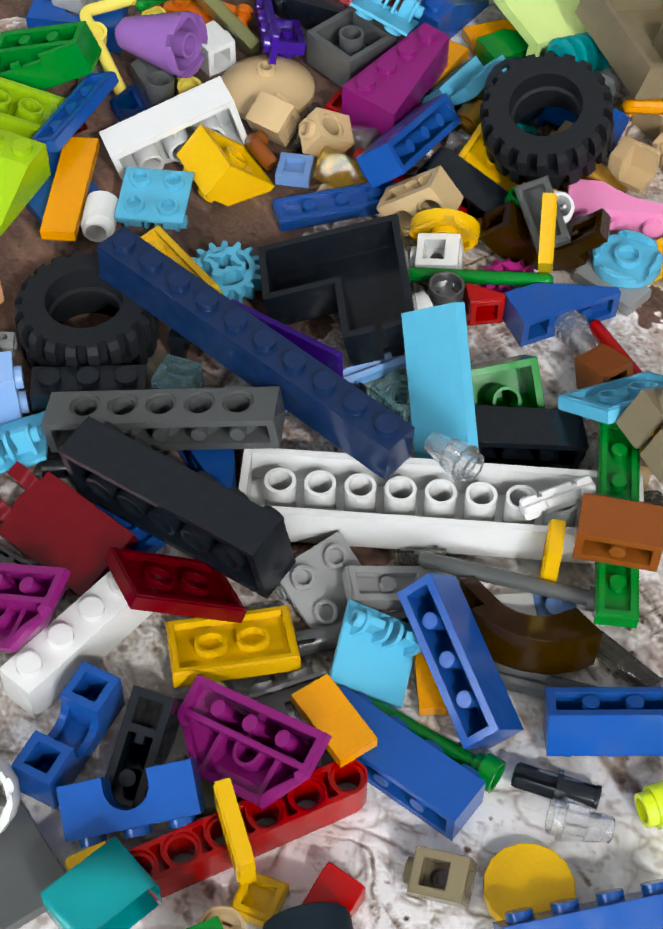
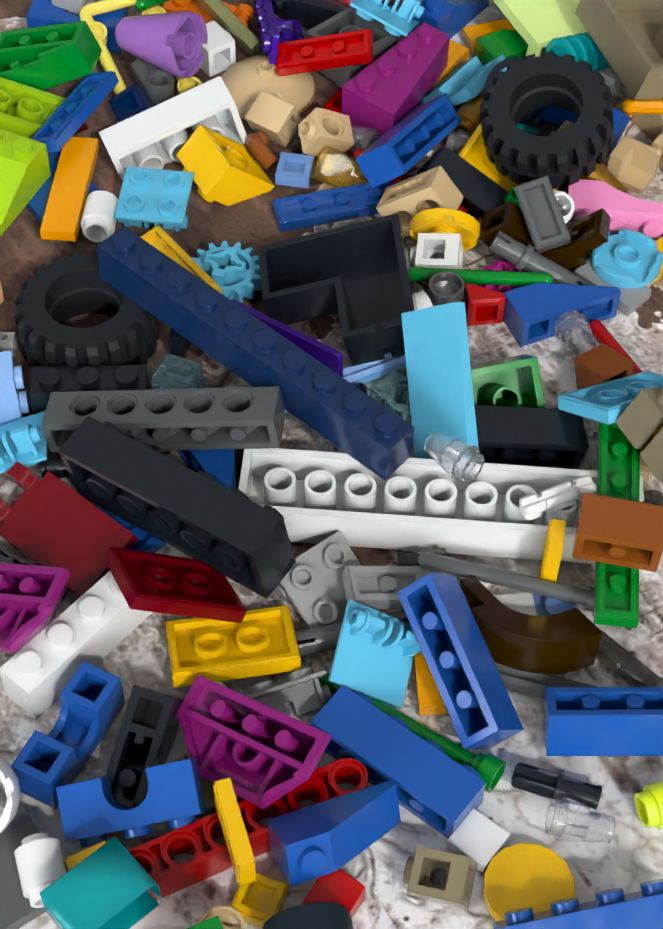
light orange tile [291,673,378,768] -> none
yellow tile [538,193,557,273] -> none
none -> white brick [14,833,67,908]
none -> blue slope [266,780,401,887]
none -> red tile [276,28,373,77]
none -> white tile [446,808,510,873]
none -> dark grey pin [488,230,592,286]

